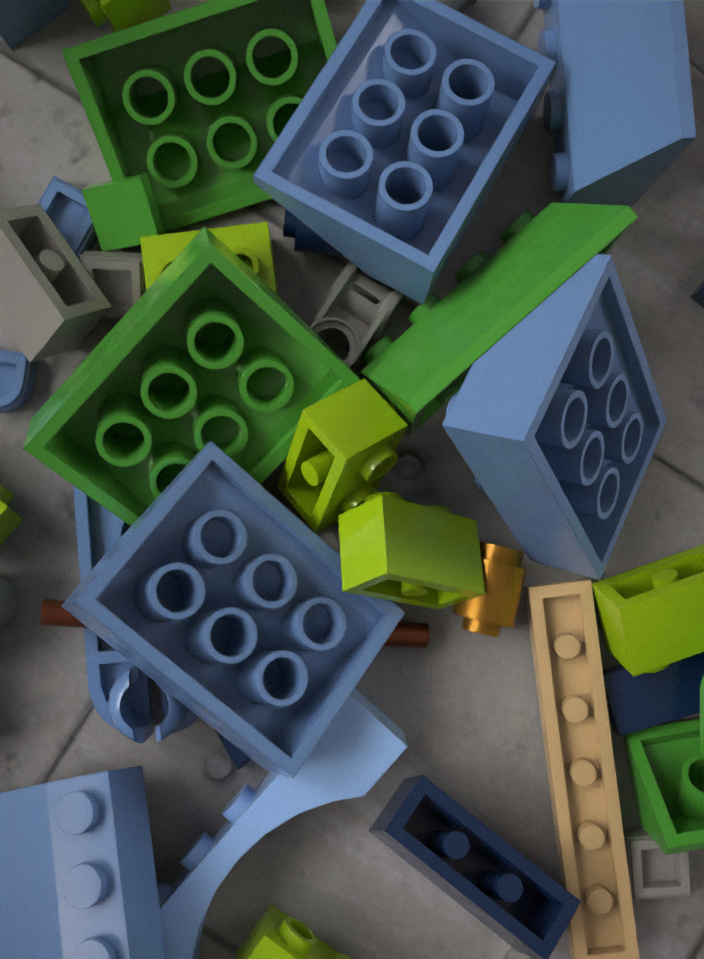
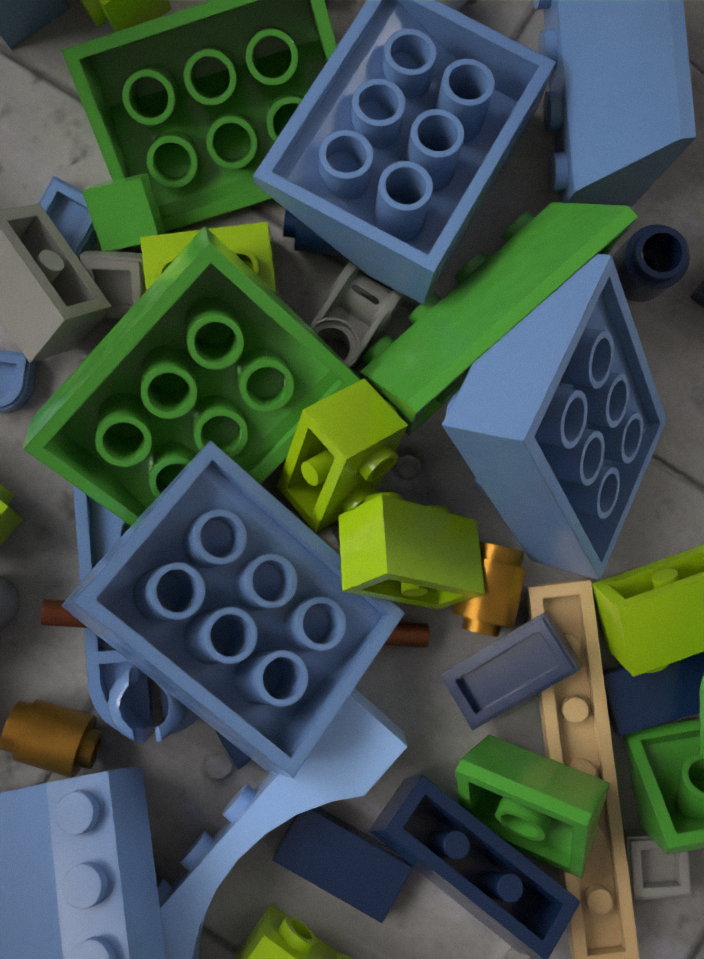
none -> pearl gold brick [0,699,104,778]
none -> dark blue tile [272,807,413,923]
none -> dark blue tile [440,610,583,731]
none -> bright green slope [455,734,610,879]
none -> dark blue brick [612,224,690,302]

